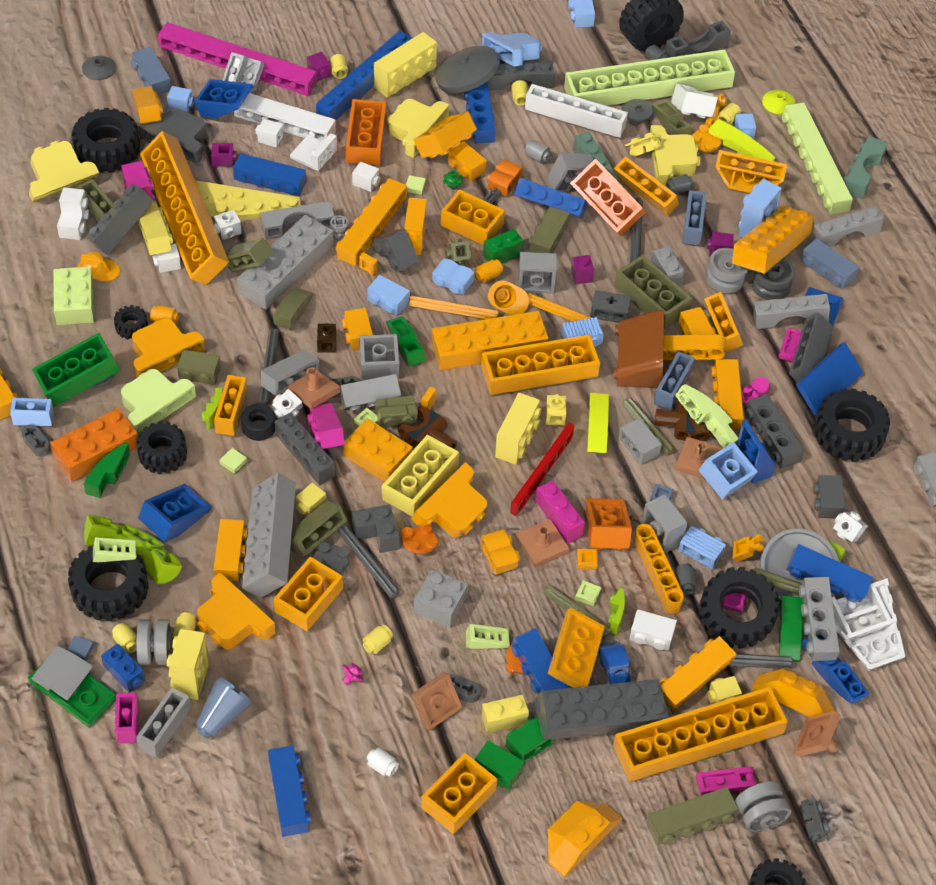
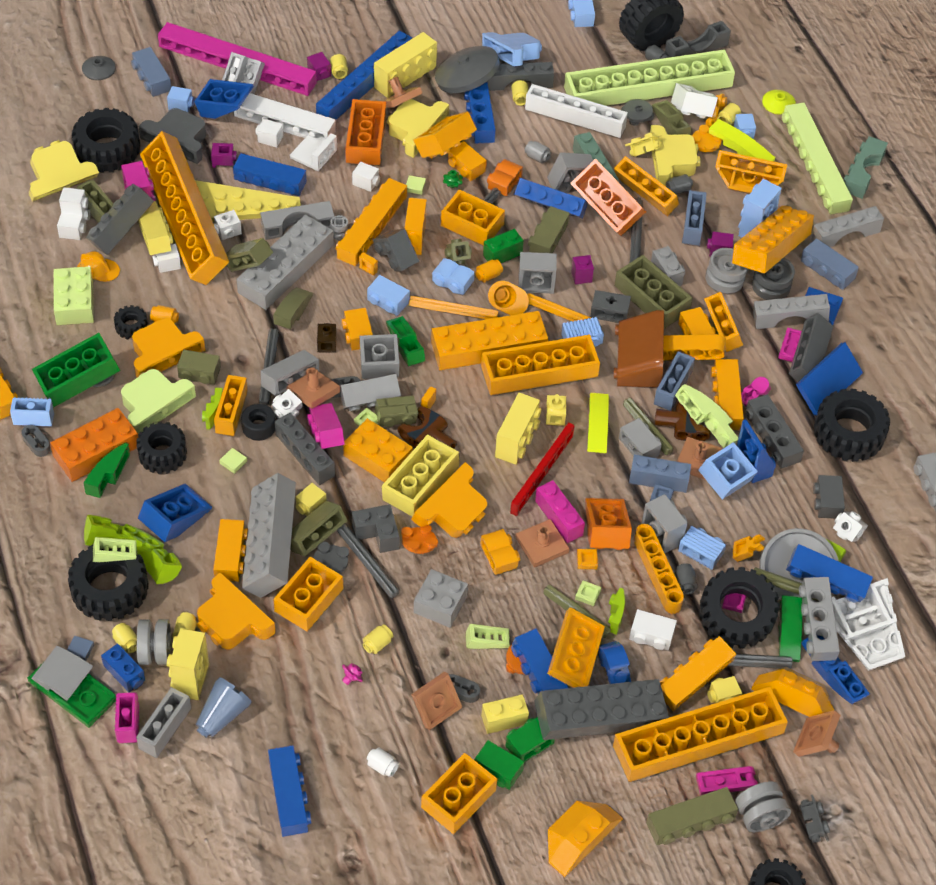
light orange brick [131,86,163,124] -> none
none -> nougat tile [383,77,422,108]
none -> sand blue brick [629,454,691,493]

